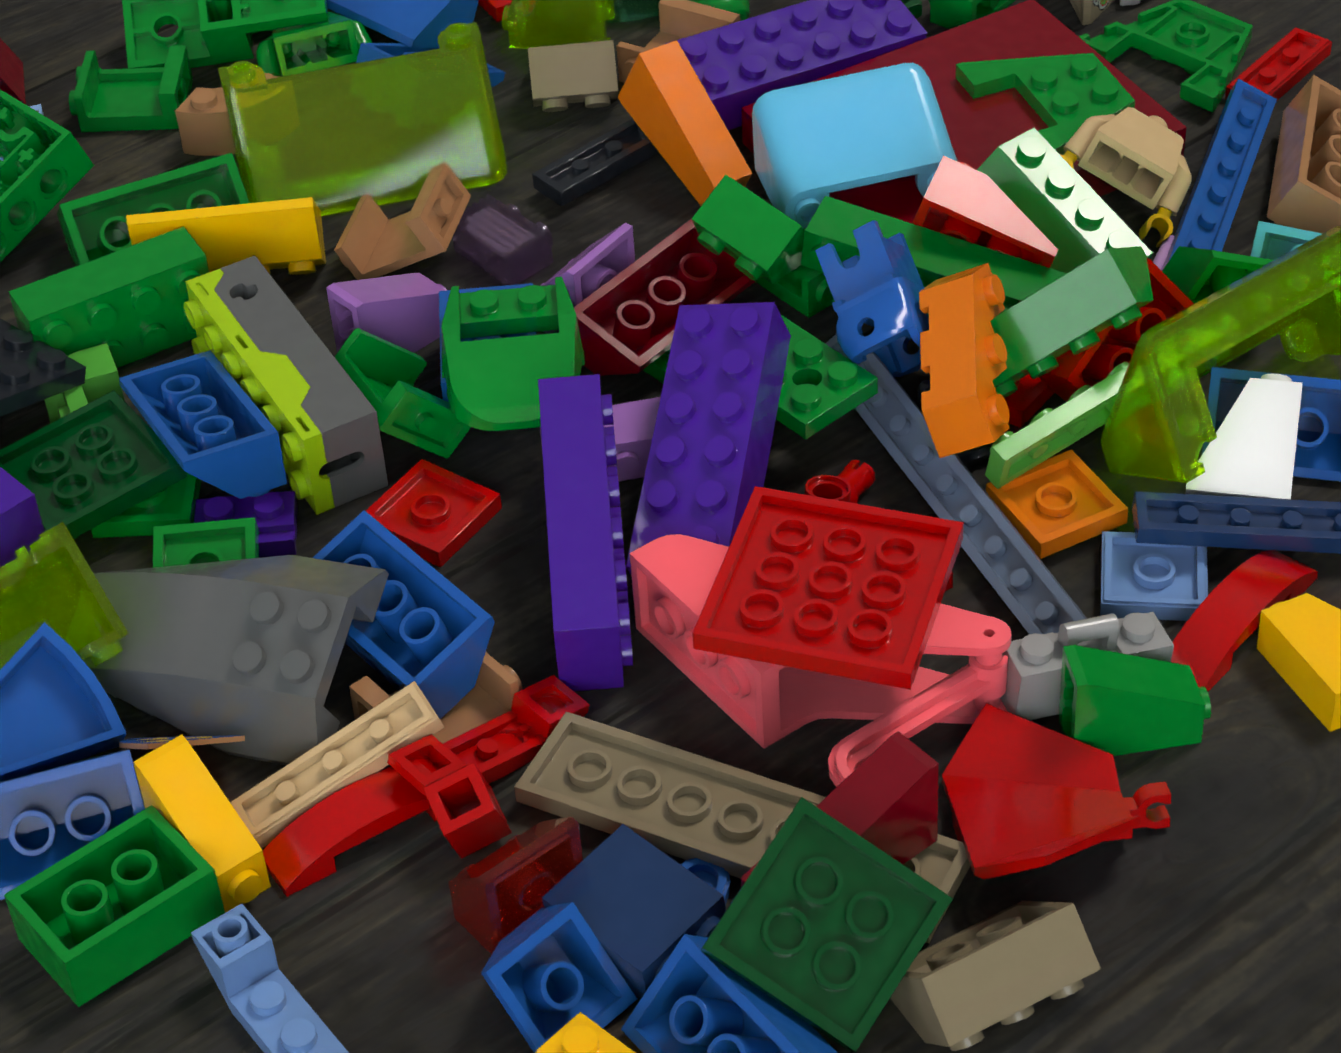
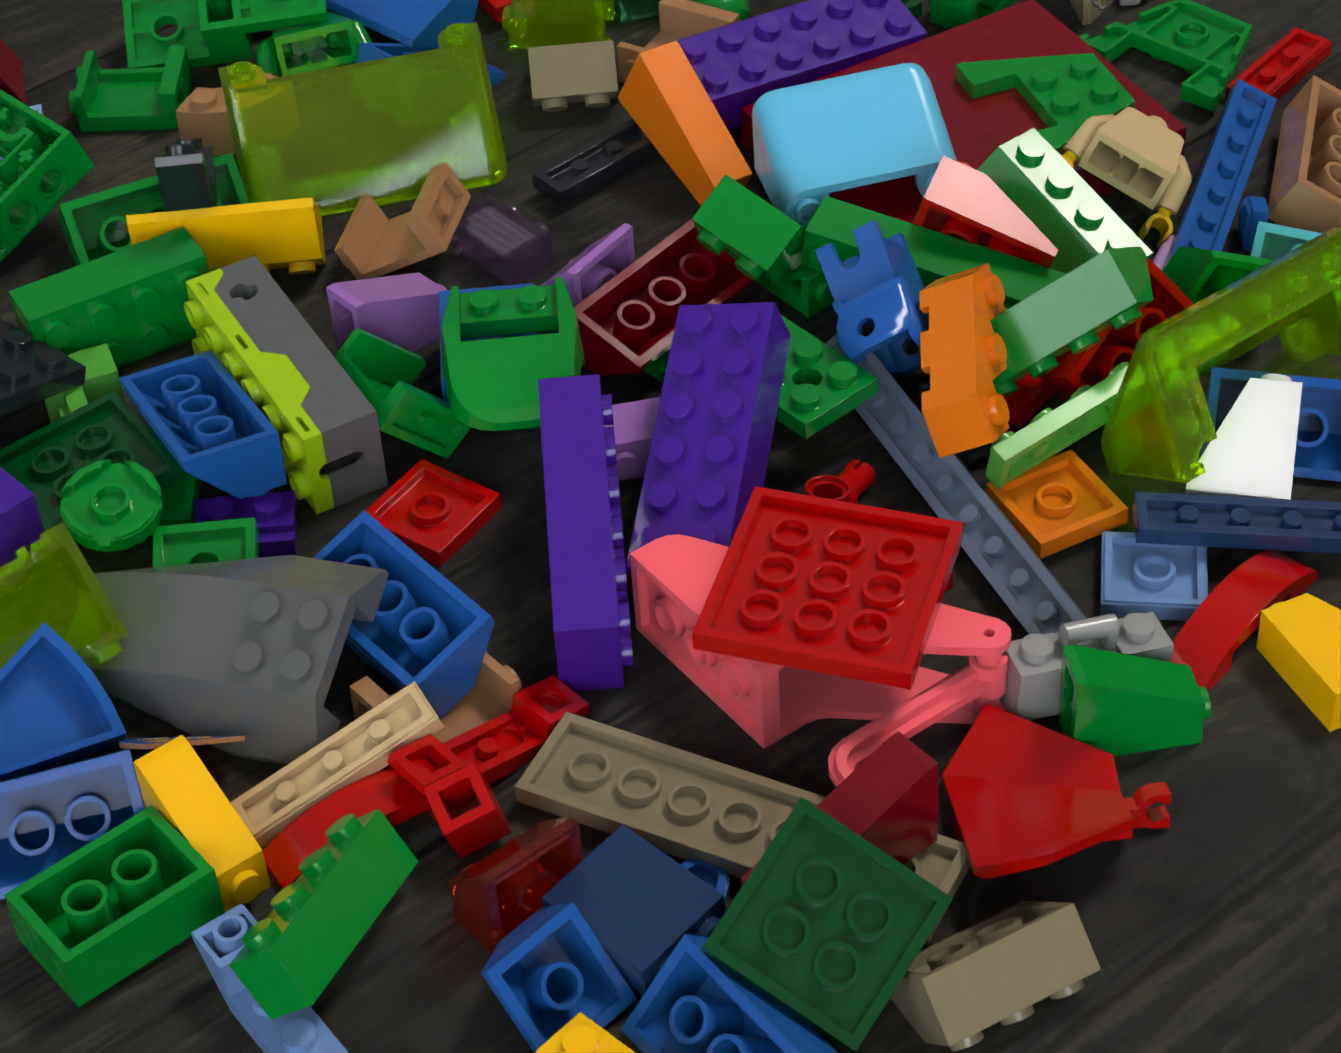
none -> green tile [60,459,164,552]
none -> black slope [154,138,217,212]
none -> green brick [229,809,418,1020]
none -> blue tile [1238,196,1269,251]

